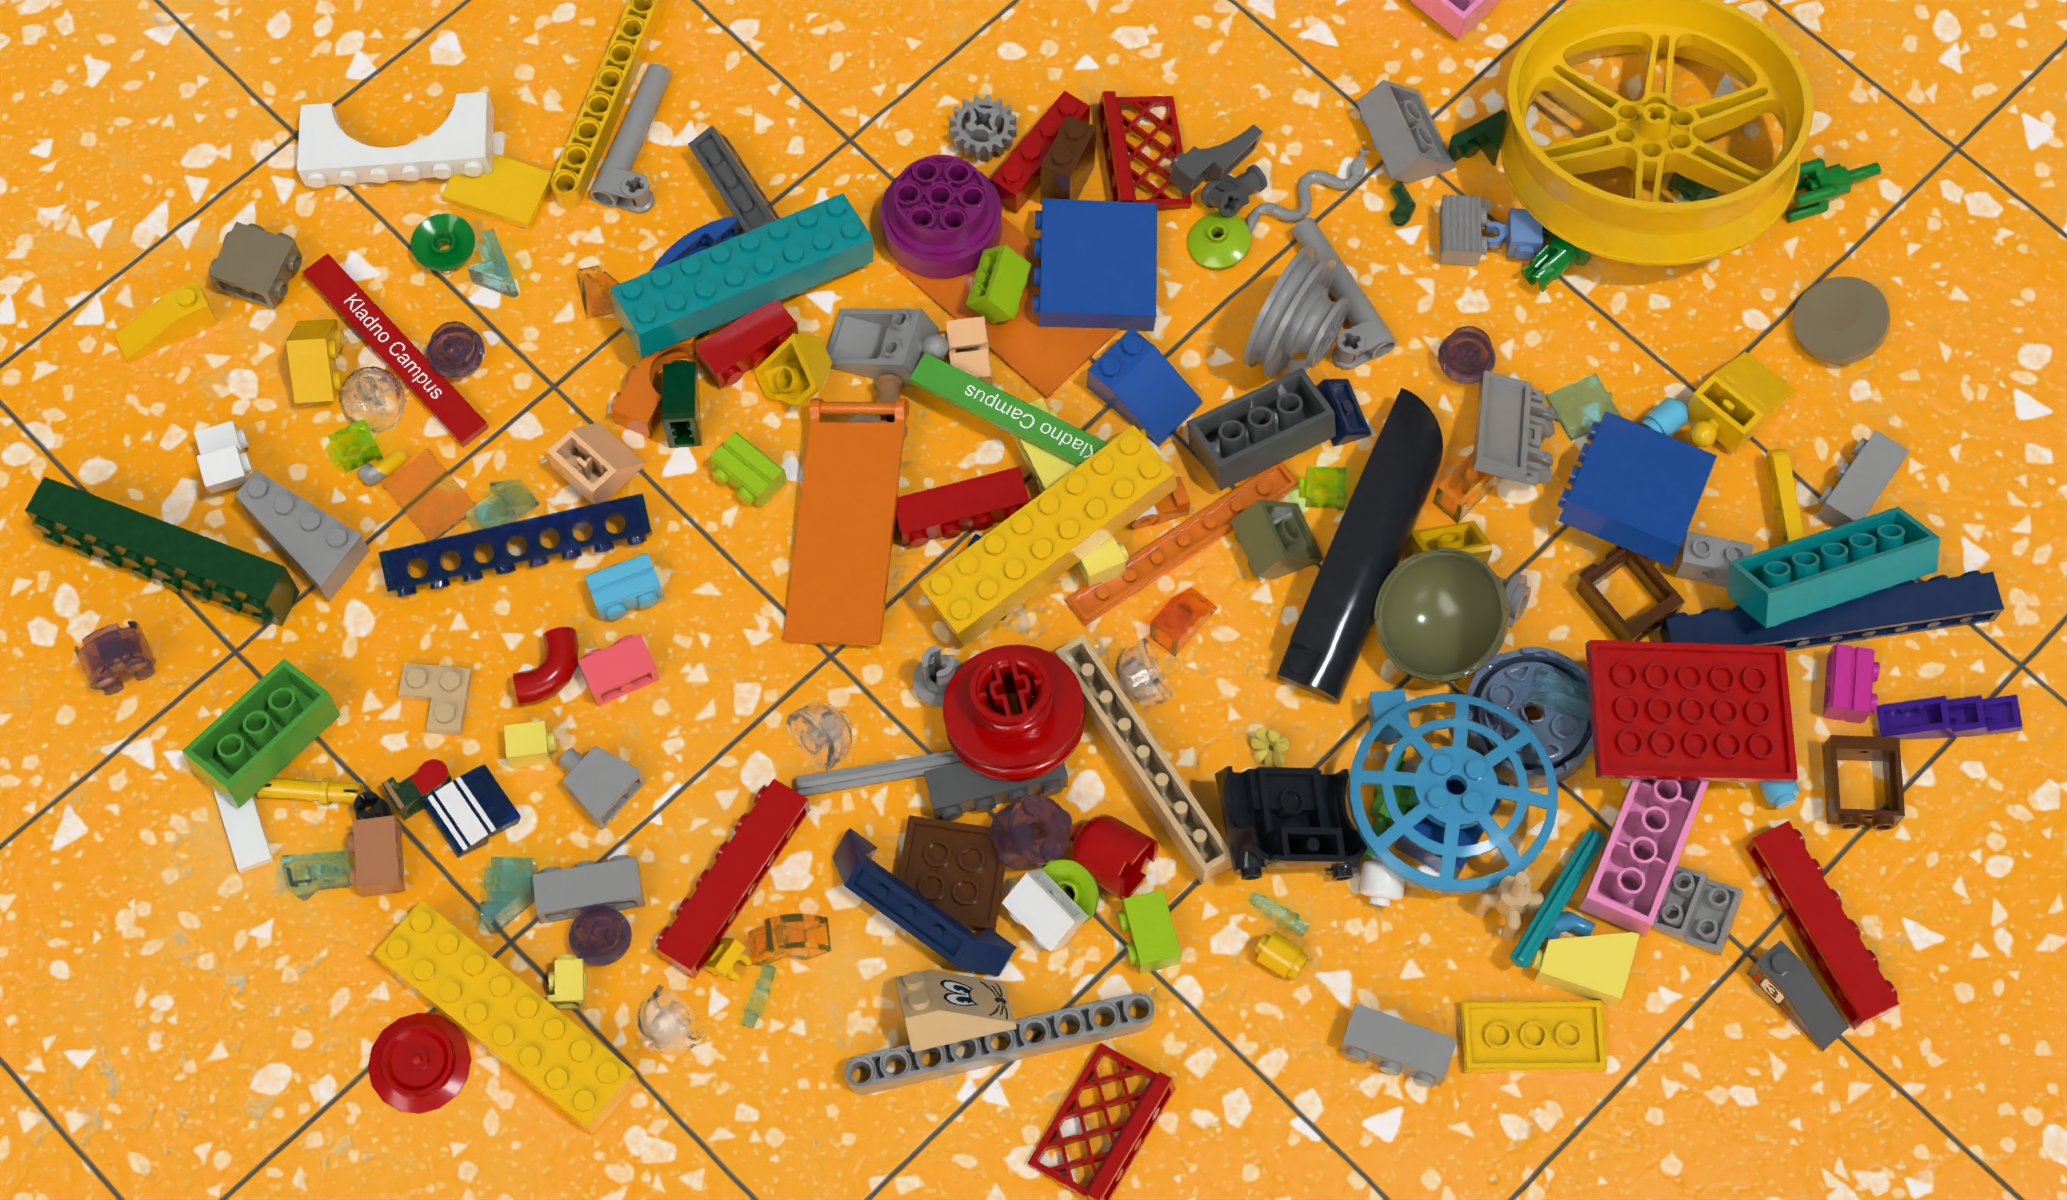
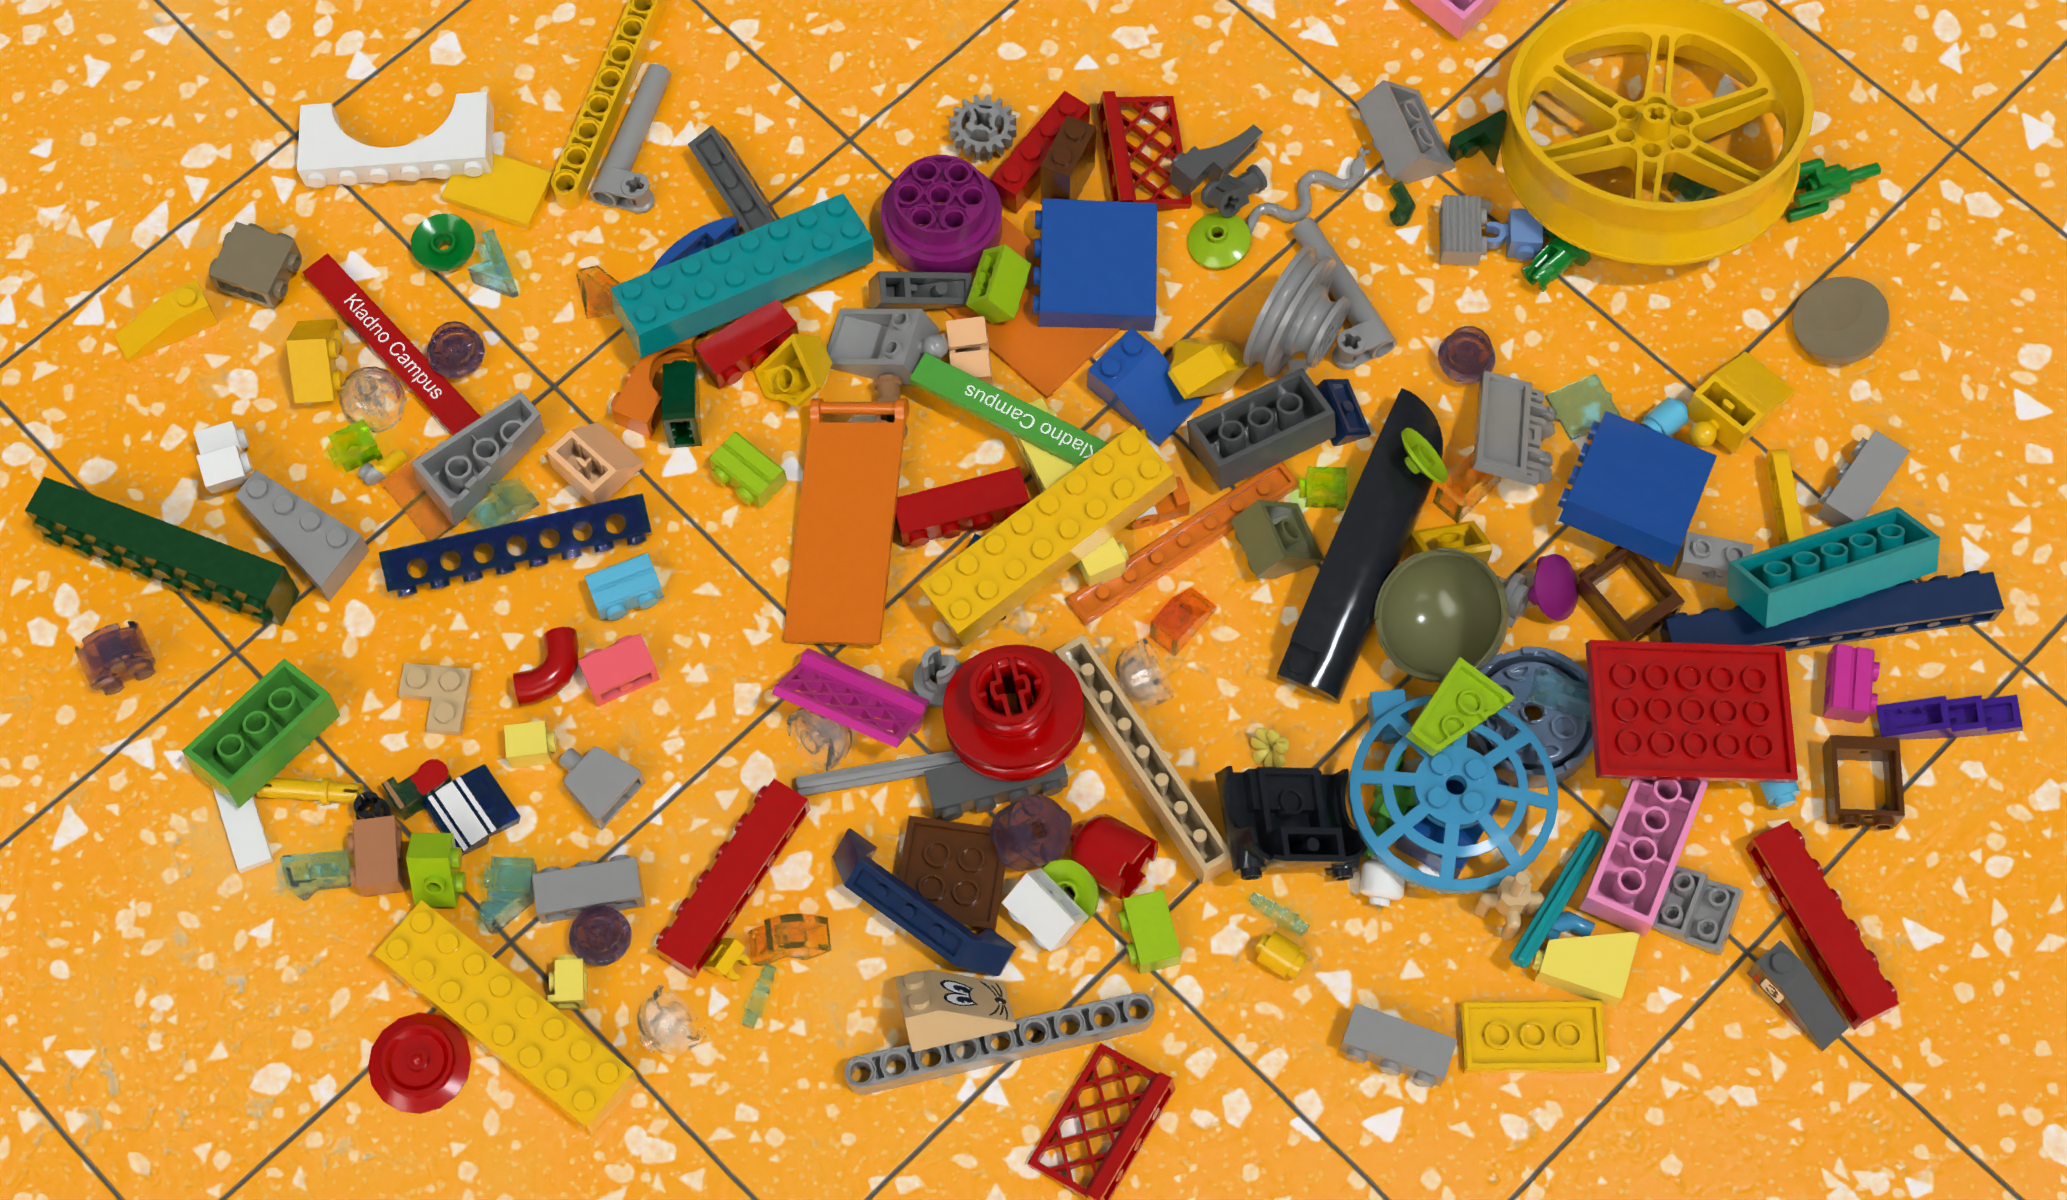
none -> lime brick [406,833,466,907]
none -> light grey wedge [412,392,545,527]
none -> dark pink fence [772,648,930,748]
none -> dark grey slope [868,271,972,310]
none -> yellow slope [1168,337,1249,399]
none -> lime dish [1401,428,1448,484]
none -> lime wing [1405,657,1515,757]
none -> magenta dish [1528,554,1578,621]

